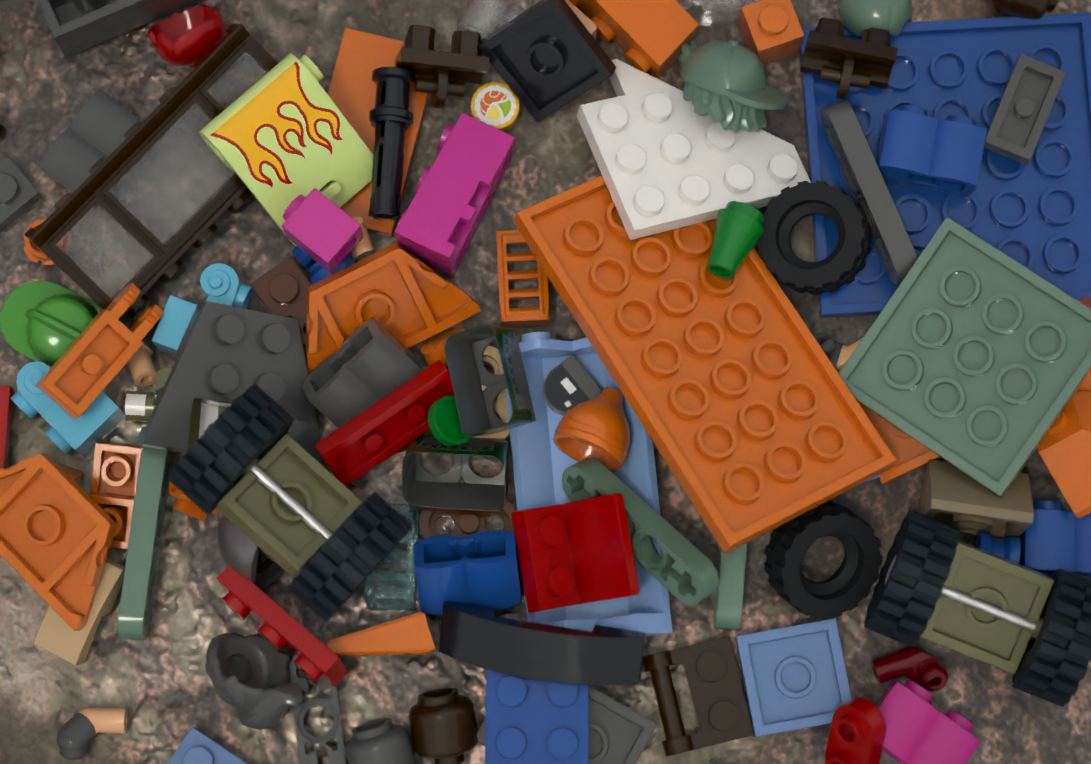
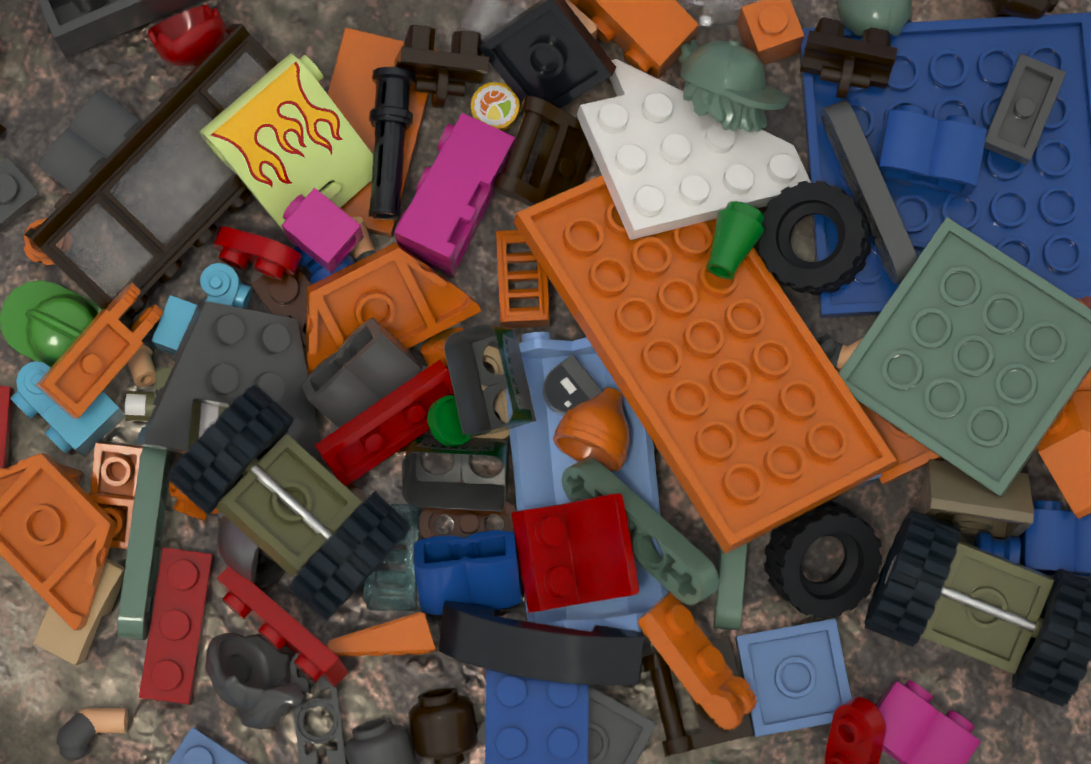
dark red arm [871,646,948,692] -> none
none -> red plate [139,547,215,705]
none -> red plate [213,226,302,280]
none -> dark brown plate [493,96,593,207]
none -> orange hinge [637,592,757,731]

